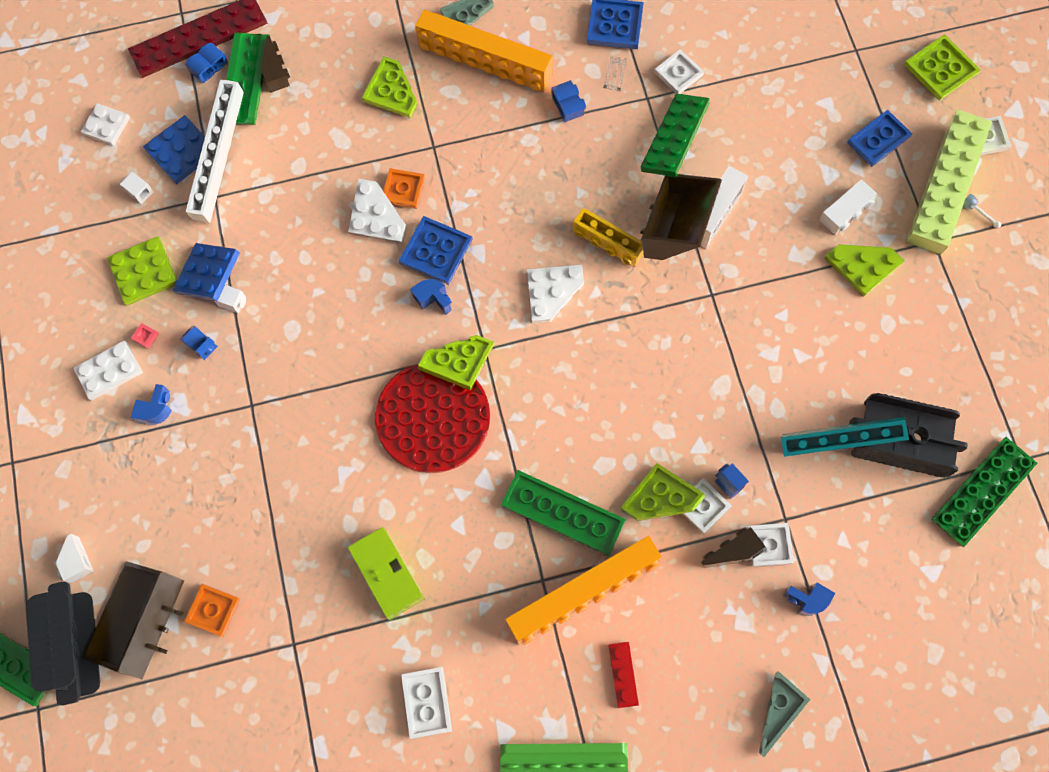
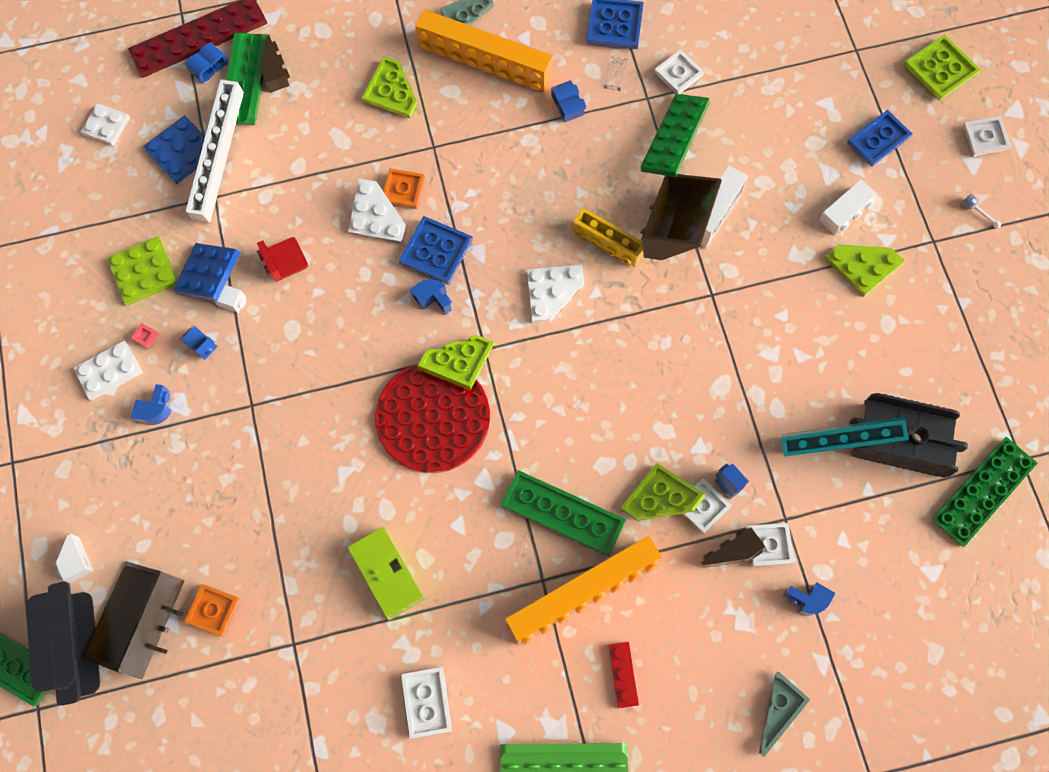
white brick [120,172,153,204] -> none
yellowish green brick [906,109,992,255] -> none
none -> red bracket [256,237,309,282]

